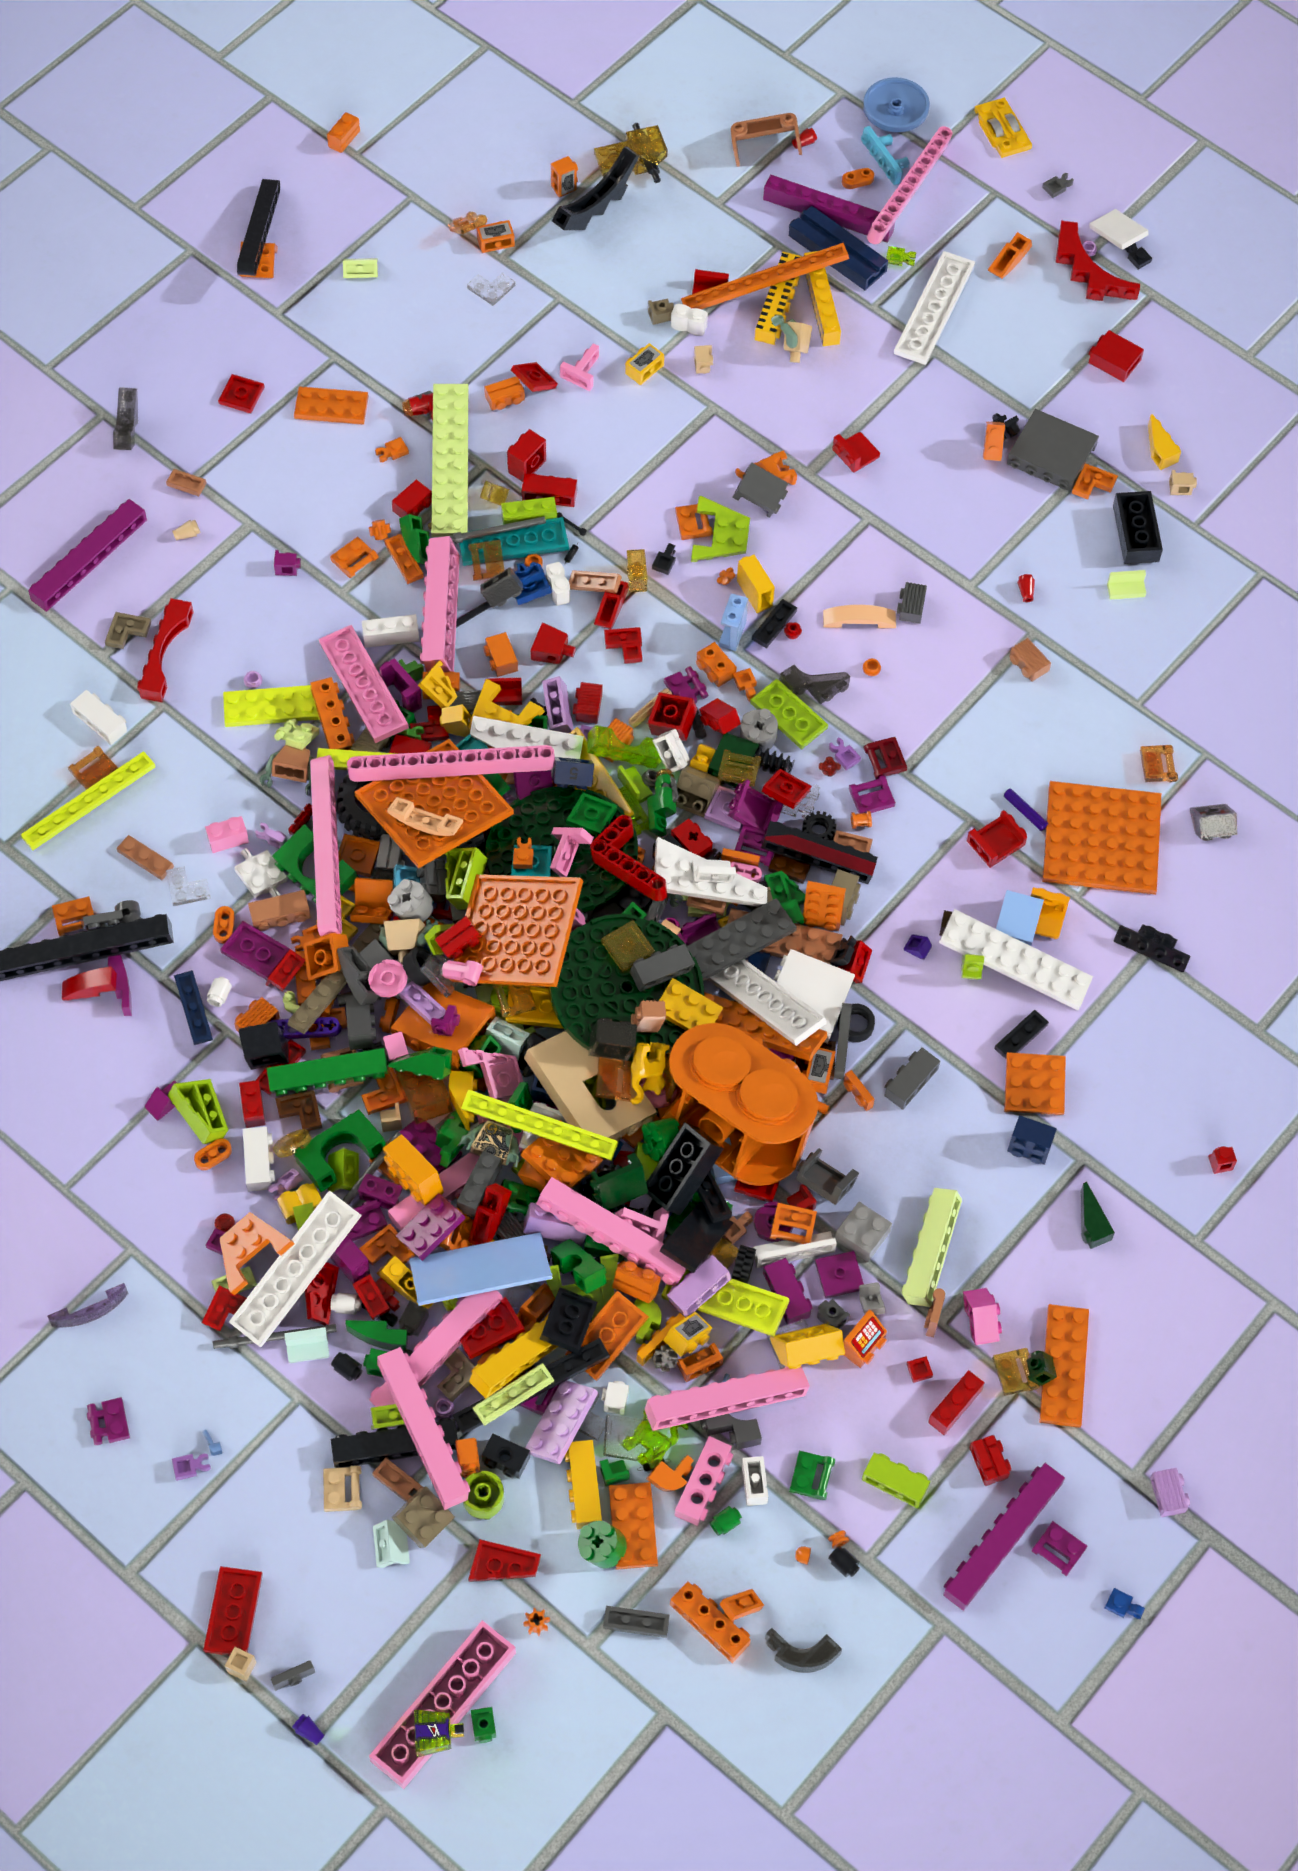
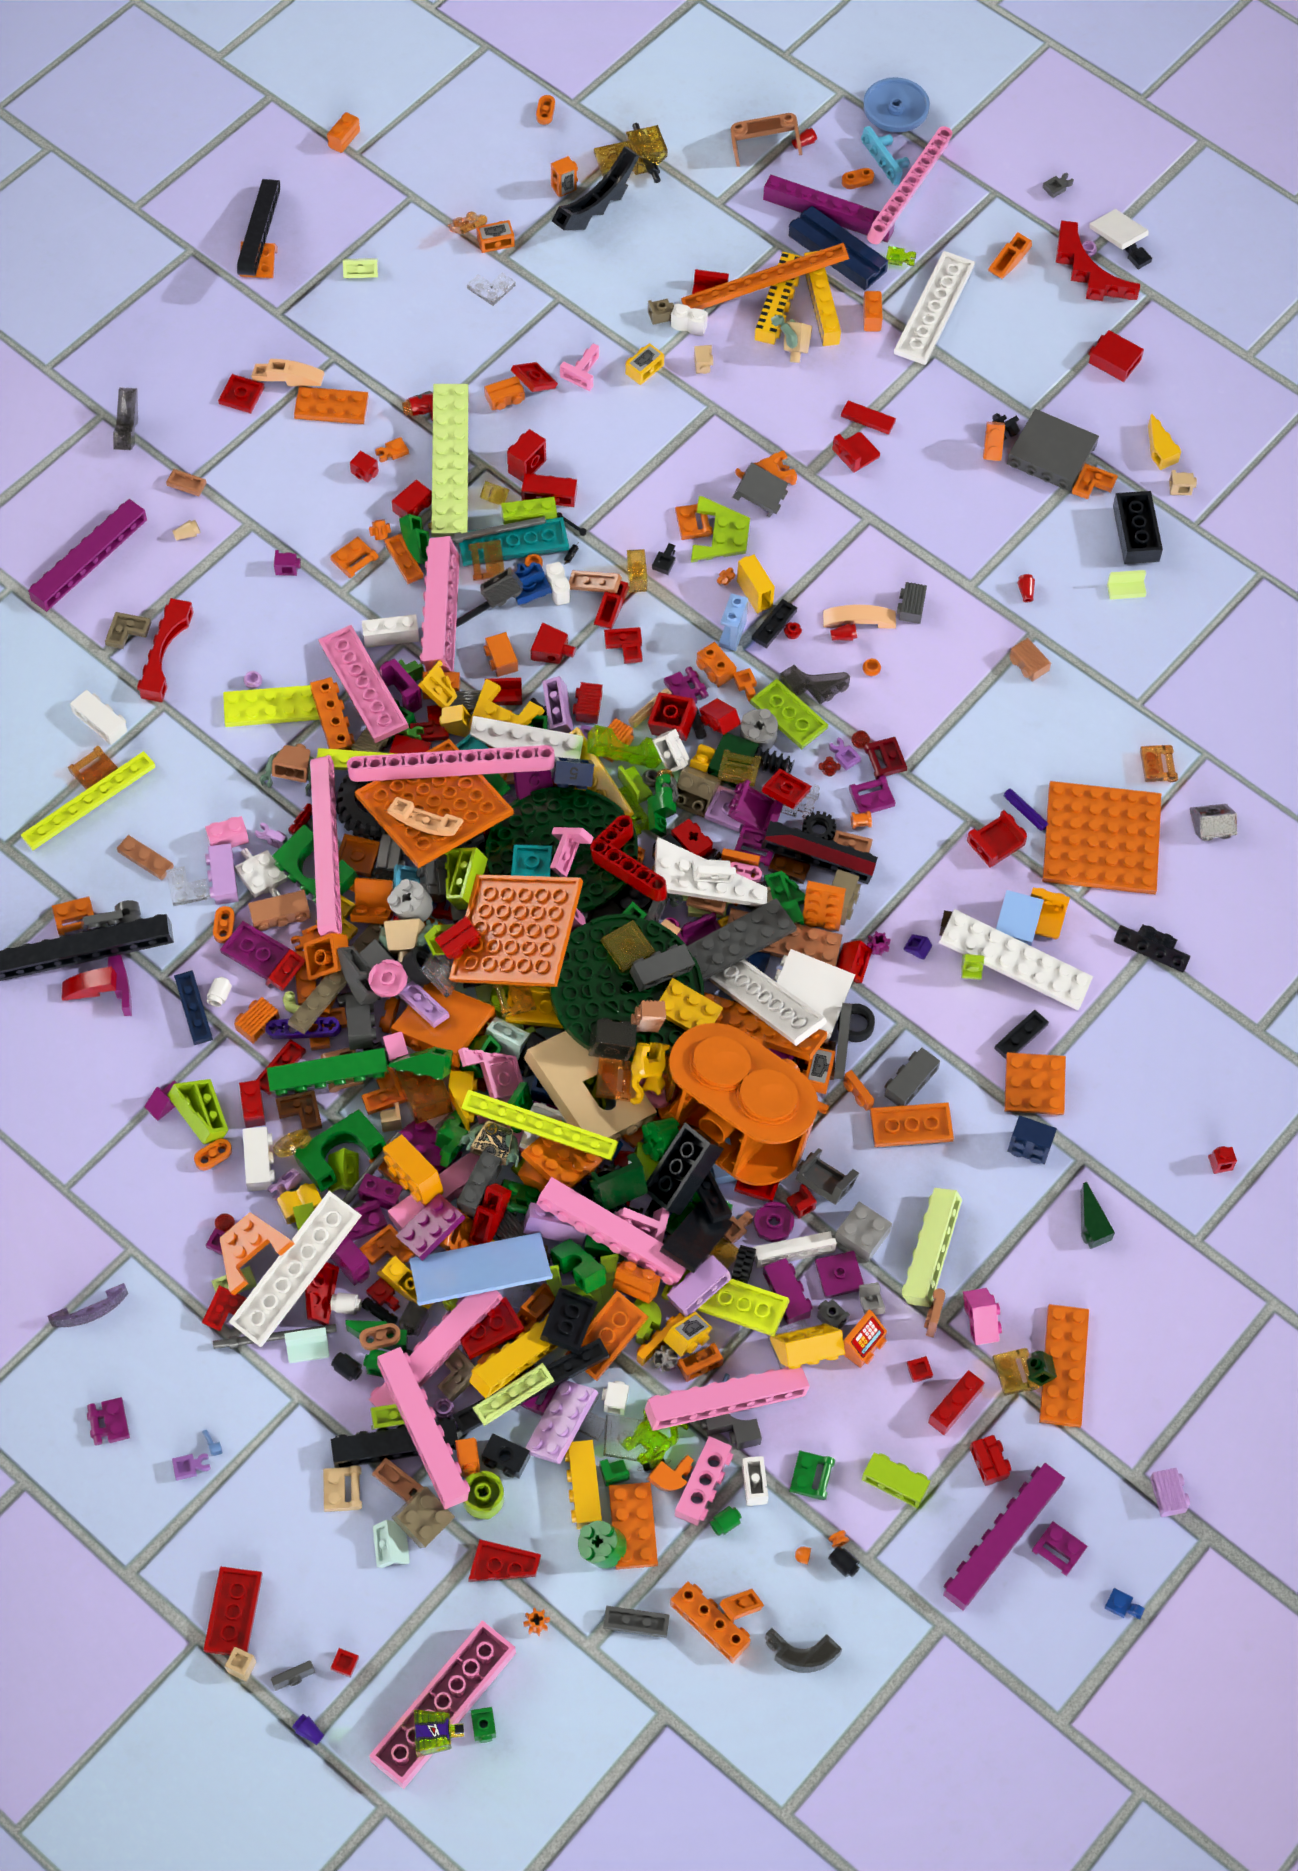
black slope [239,1022,289,1070] -> none
yellowish green plate [274,718,320,750] -> none
red plate [352,1274,390,1320] -> none
magenta bracket [431,1005,460,1036] -> none
bright pink piece [442,960,483,986] -> none
orange plate [513,837,534,869] -> none
green plate [566,792,617,836] -> none
orange plate [770,1203,817,1244] -> none
black plate [830,936,856,967] -> none
yellow piece [974,97,1032,158] -> none
none -> lavender brick [205,843,239,905]
none -> light nougat slope [251,359,325,386]
none -> red plate [330,1648,359,1678]
none -> red brick [350,450,379,483]
none -> nougat plate [359,1323,401,1350]
none -> orange plate [536,95,555,125]
none -> red cone [830,623,857,641]
none -> red tile [841,400,896,435]
none -> clear red plate [851,730,870,749]
none -> orange brick [863,291,883,332]
none -> magenta gear [867,931,891,956]
none -> orange plate [870,1102,954,1147]

